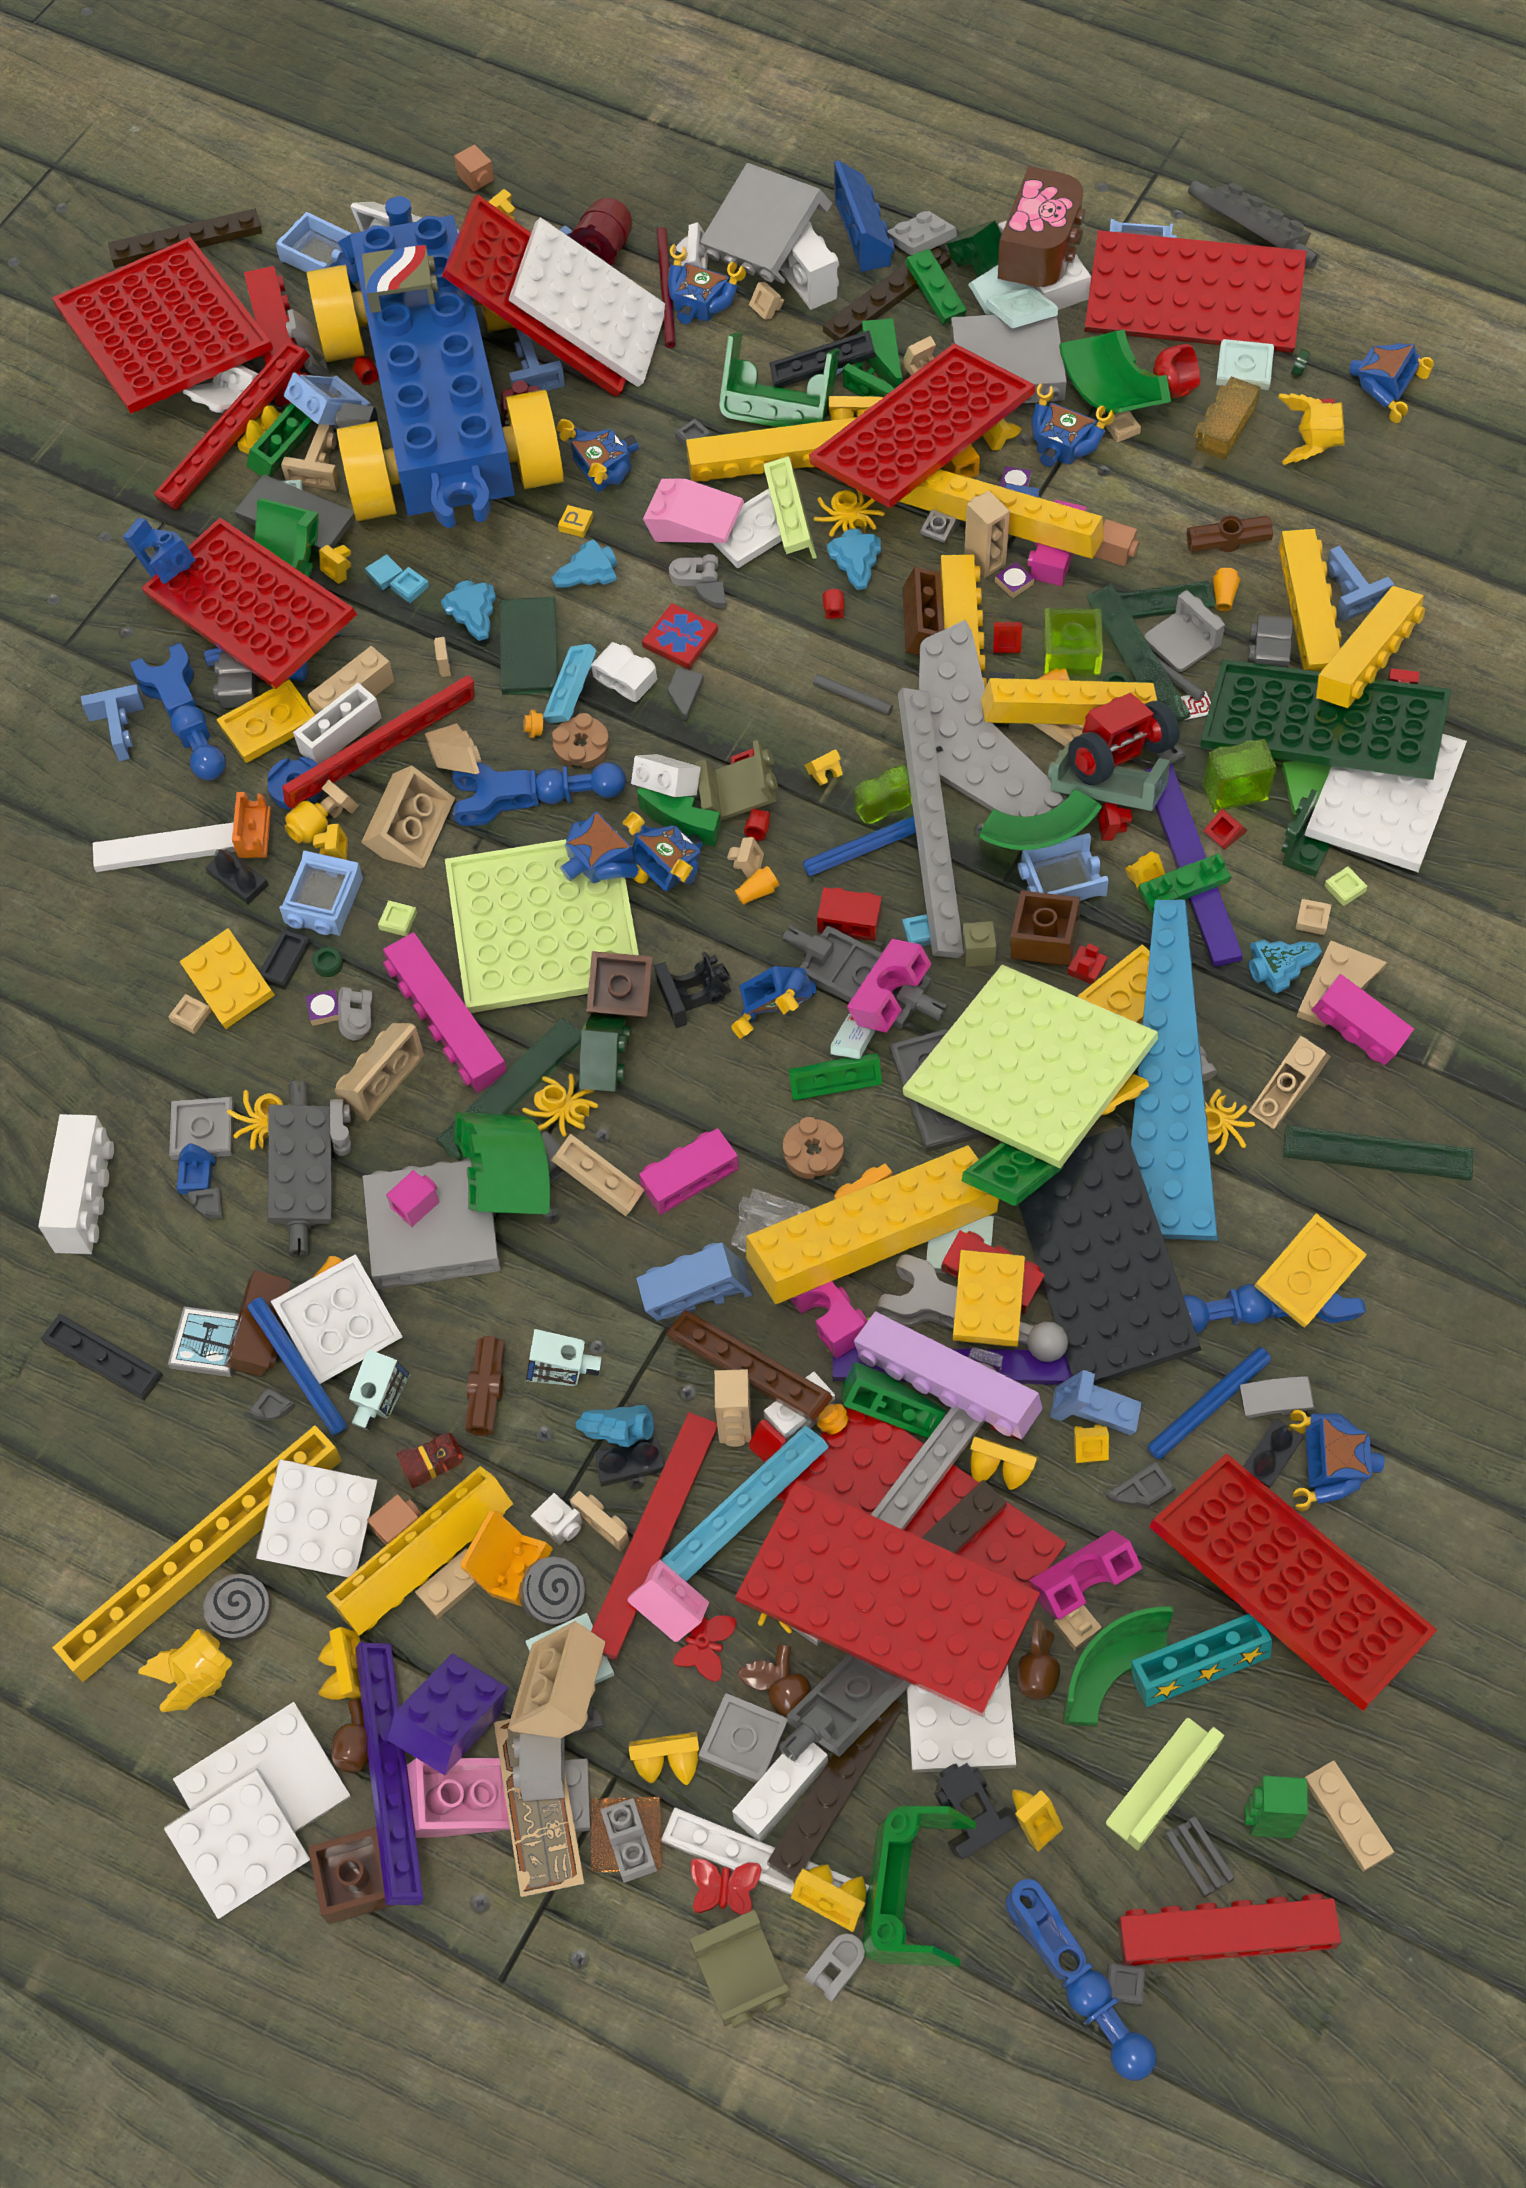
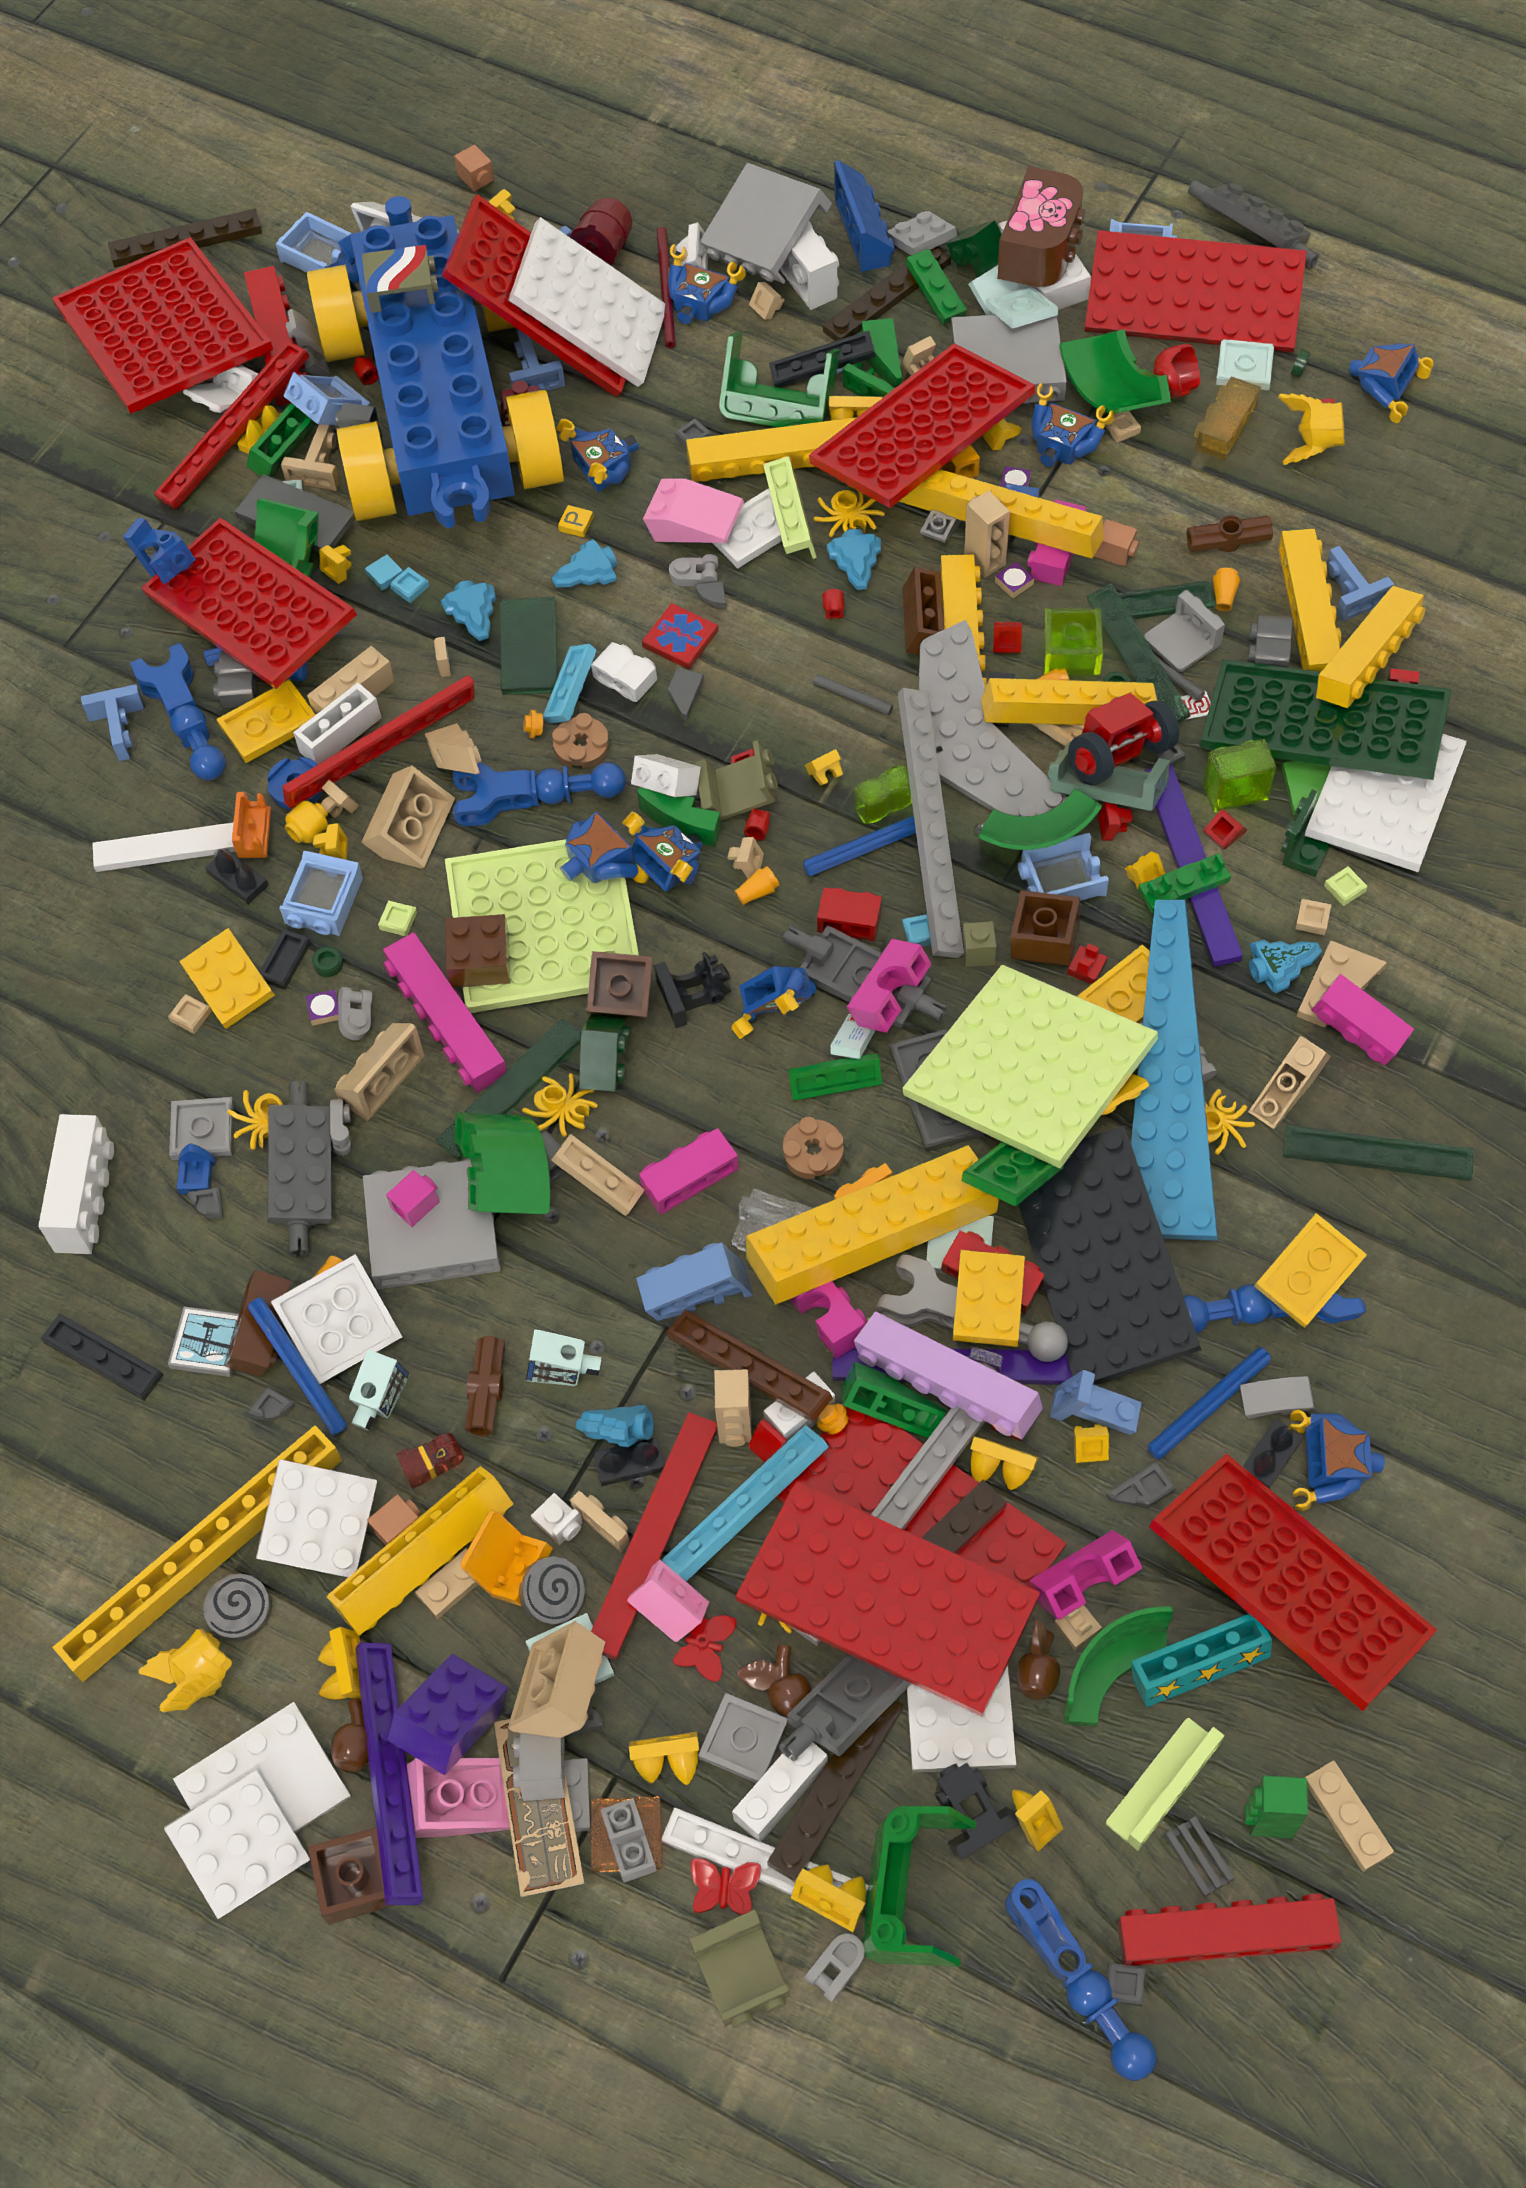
none -> reddish brown brick [445,914,510,988]

